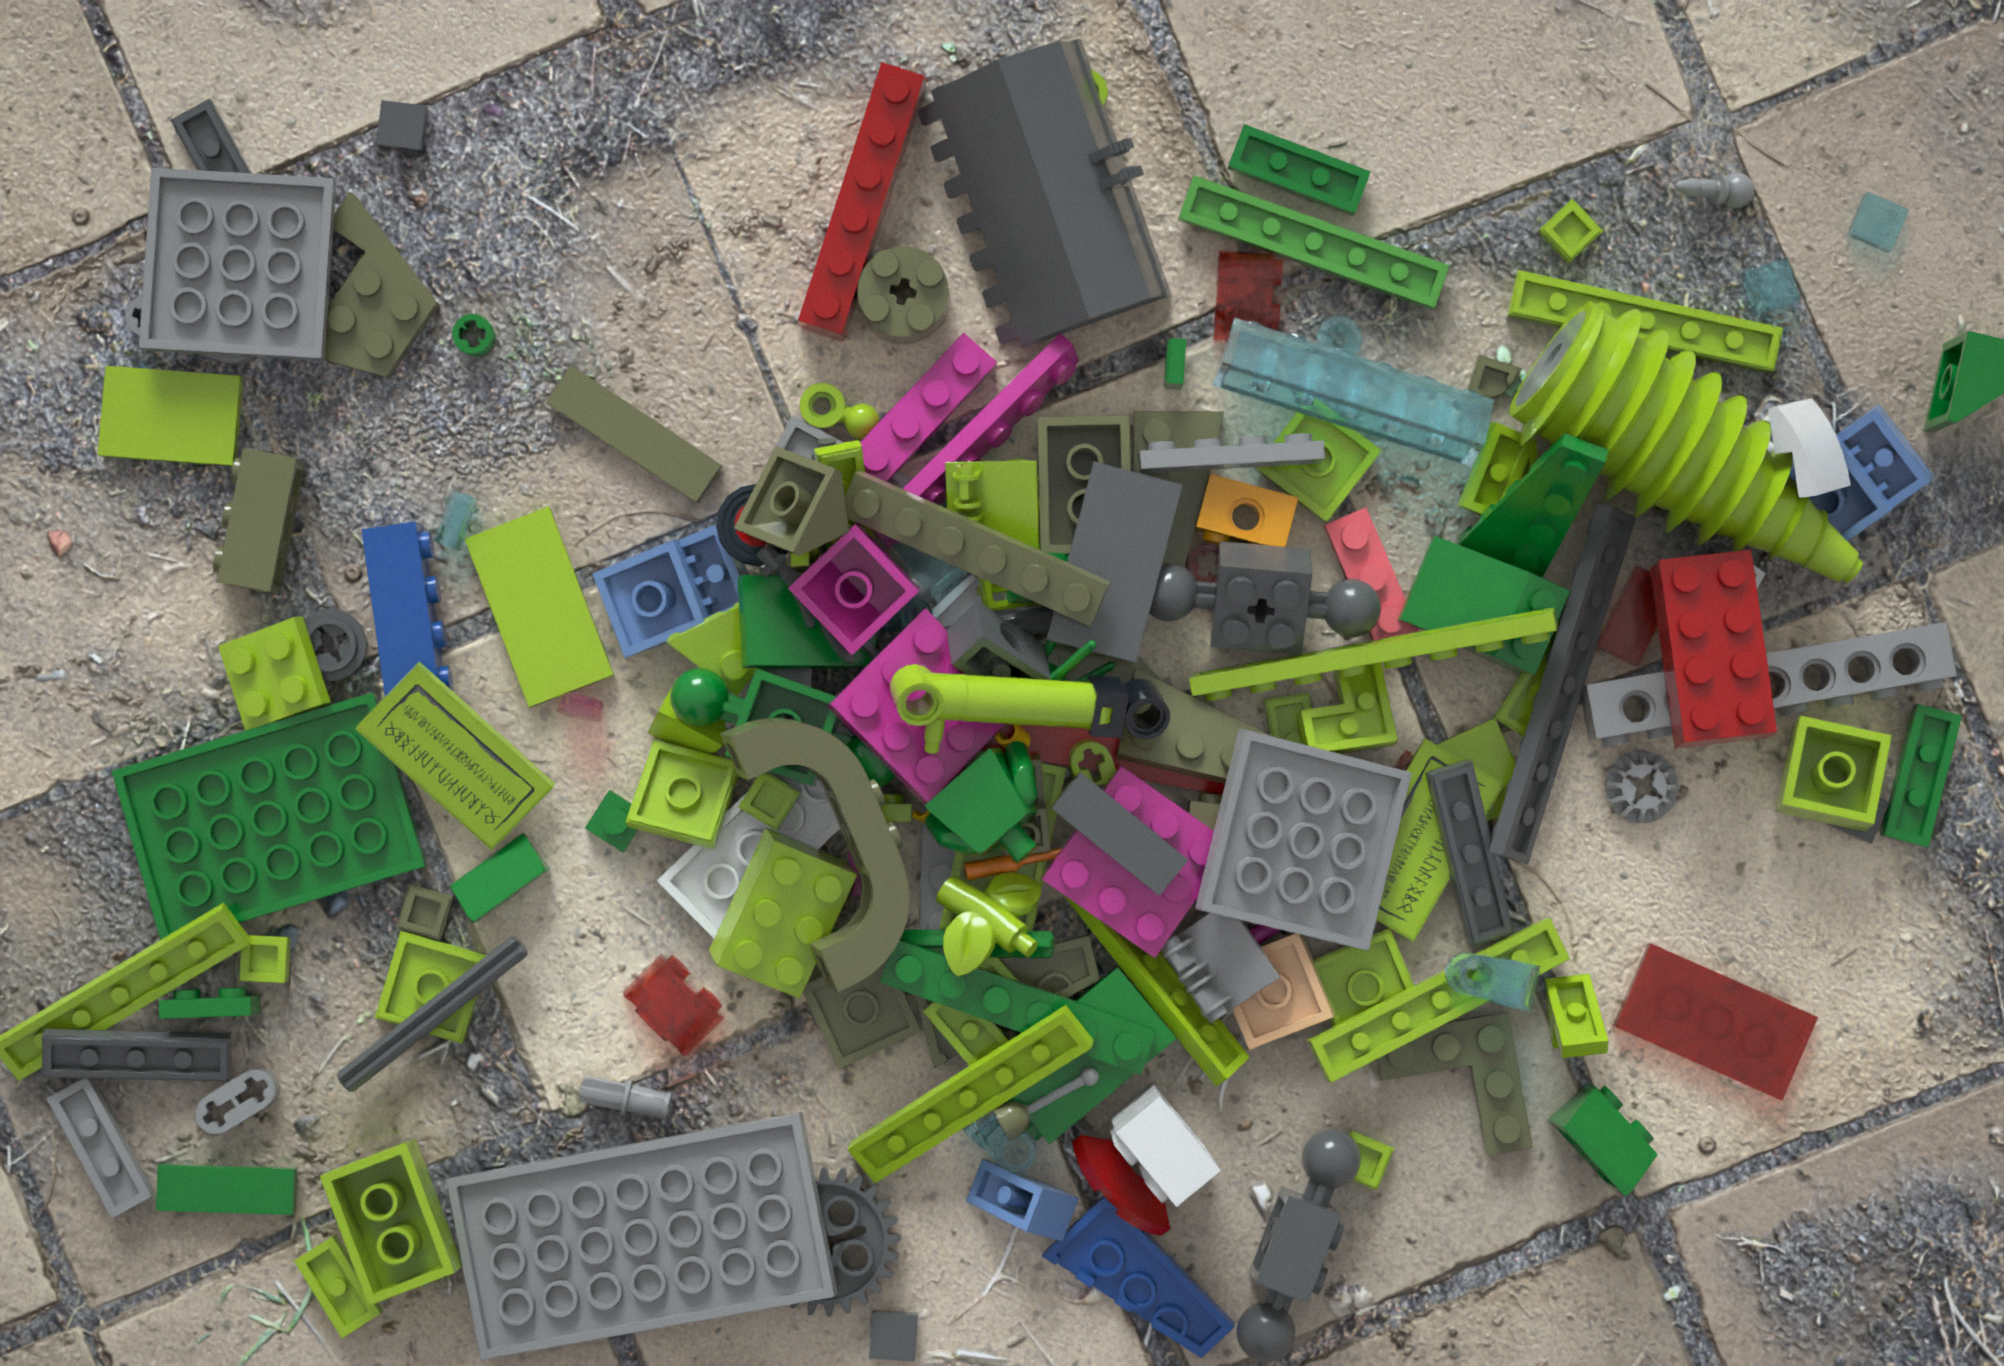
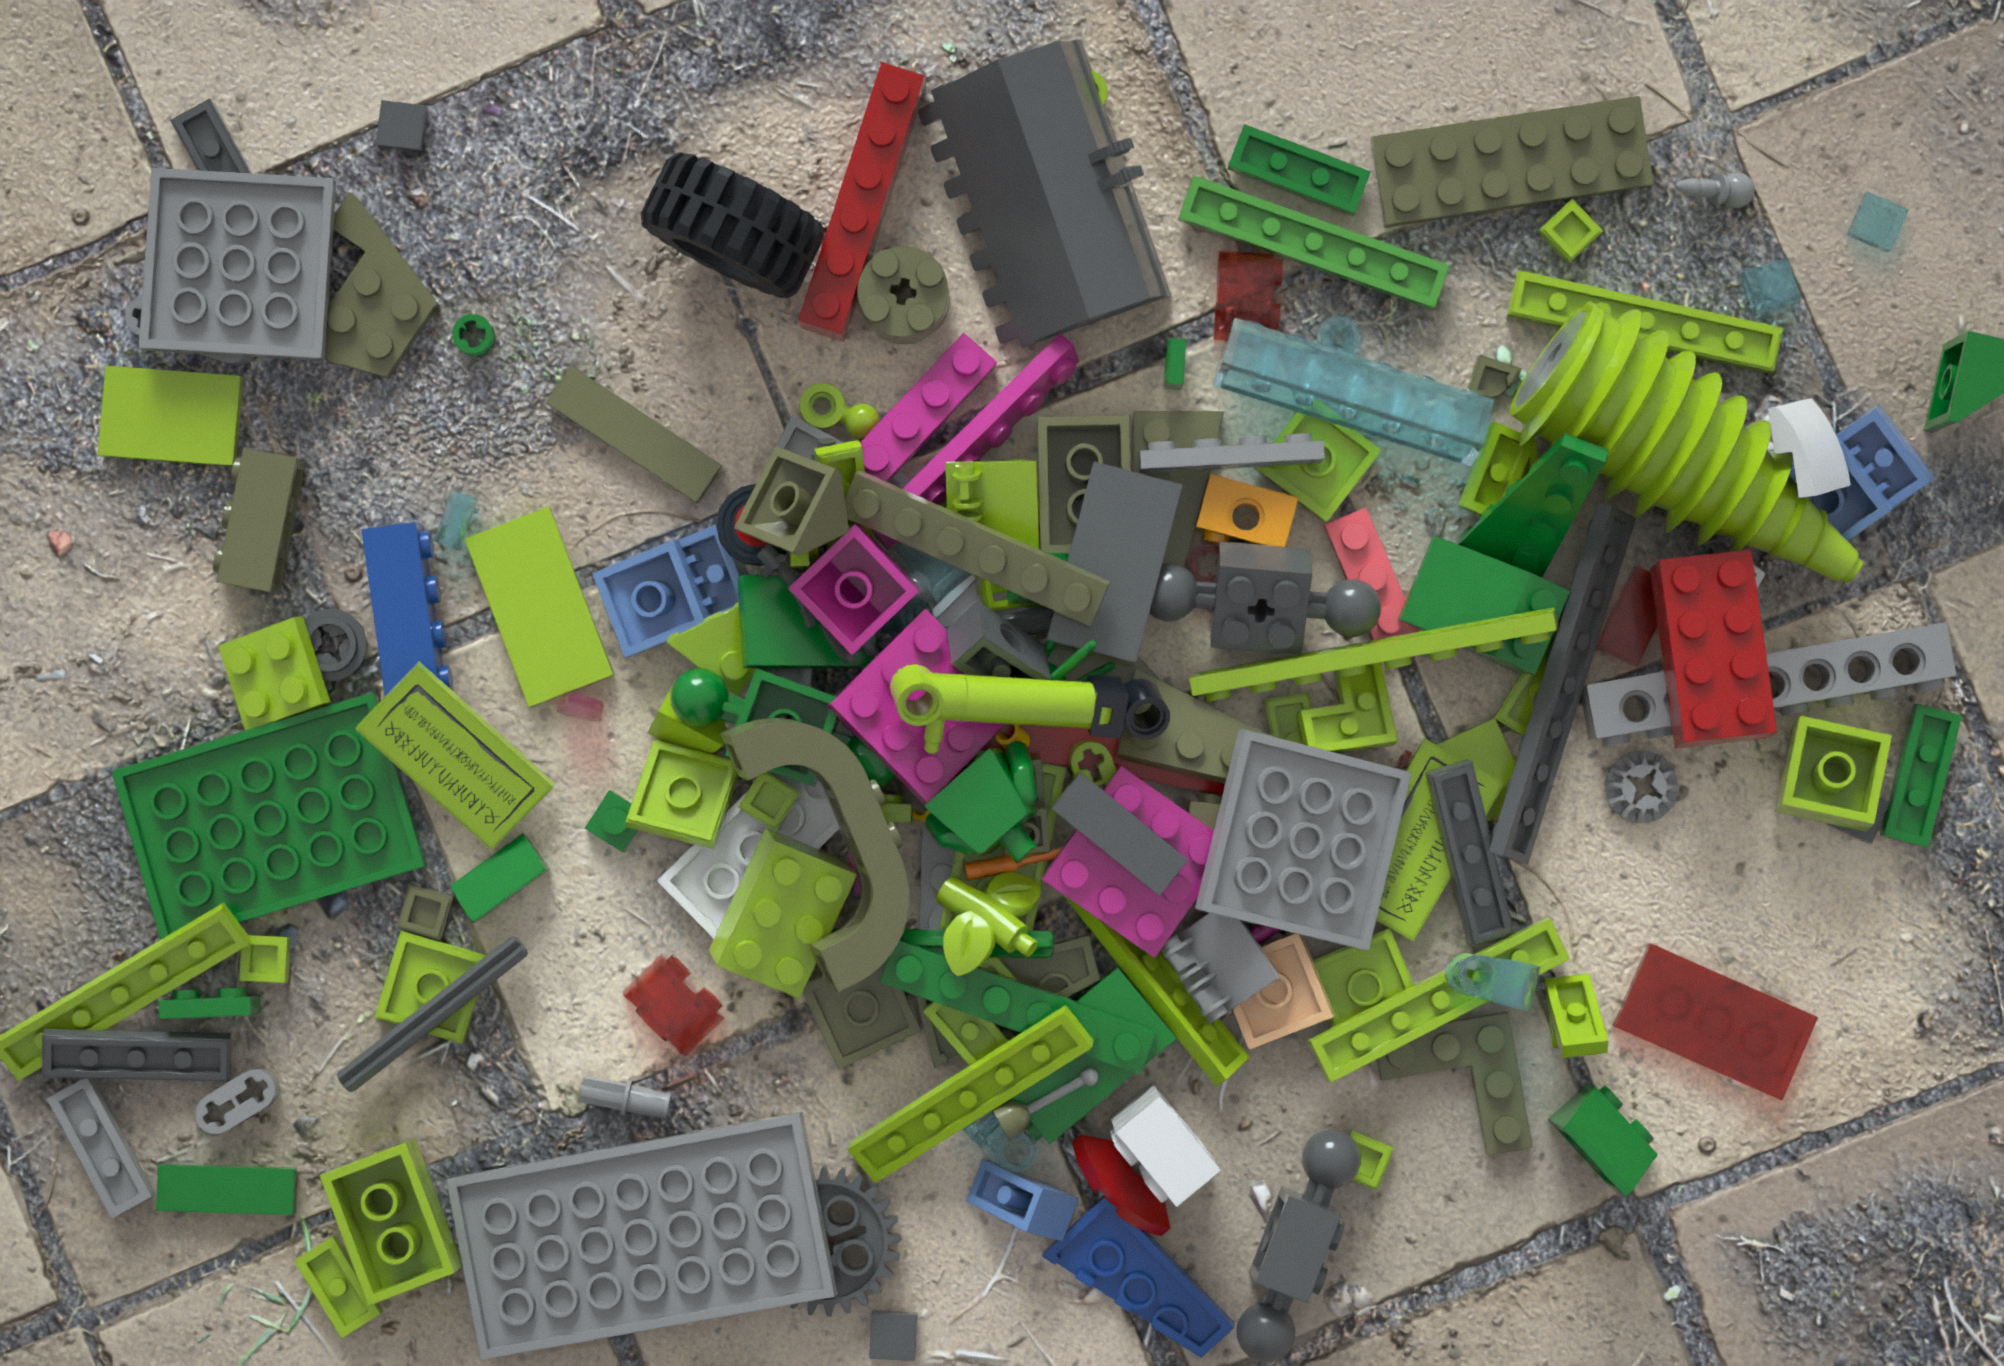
none -> black tyre [641,152,824,299]
none -> olive plate [1371,96,1654,228]

